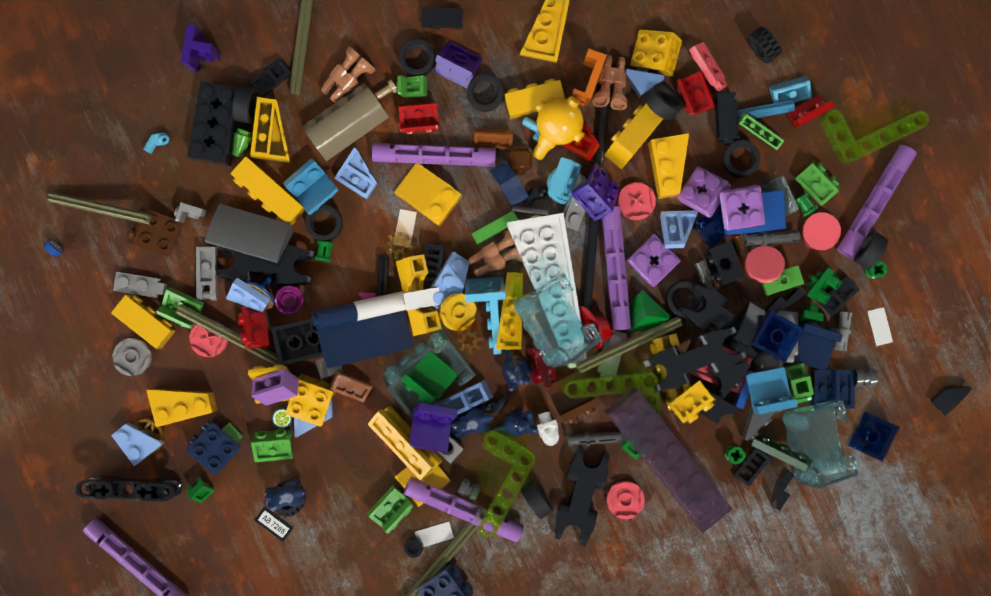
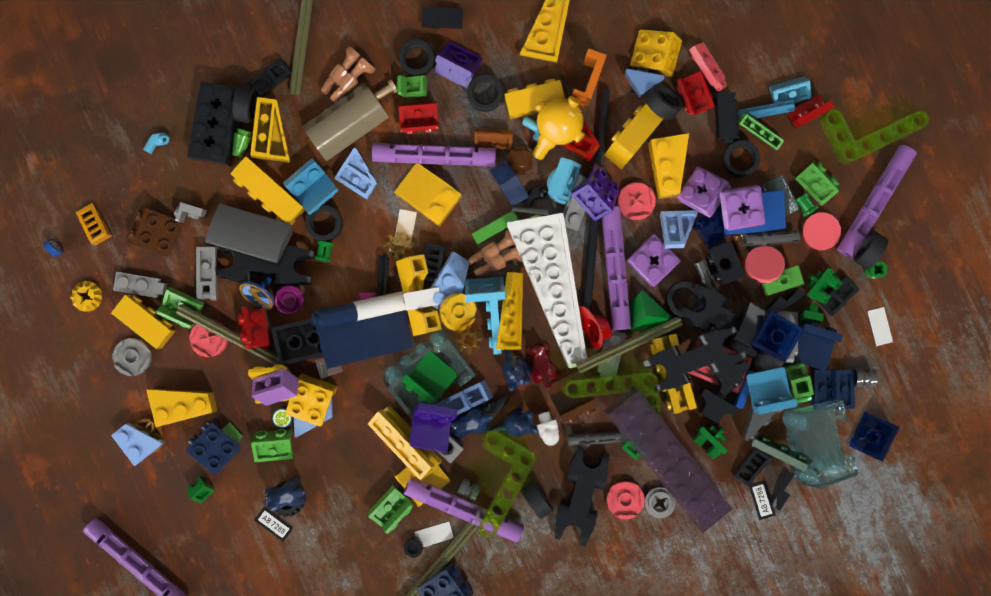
olive axle [47,192,151,224] -> none
black piece [76,476,182,501] -> none
dark purple bracket [180,24,221,72] -> none
light blue wing [226,278,270,312] -> none
dark orange plate [329,371,373,403] -> none
clear light blue windscreen [514,273,602,367] -> none
nougat piece [592,55,628,110] -> none
yellow bracket [669,381,716,424] -> none
green bush [724,445,745,464] -> none
black tyre [747,26,782,64] -> none
light grey pin [834,312,852,351] -> none
black slope [931,385,972,416] -> none
none -> yellow gear [70,281,102,312]
none -> light orange slope [76,203,112,245]
none -> light grey gear [644,487,675,518]
none -> green hips [692,425,728,459]
none -> sticker [749,481,776,520]

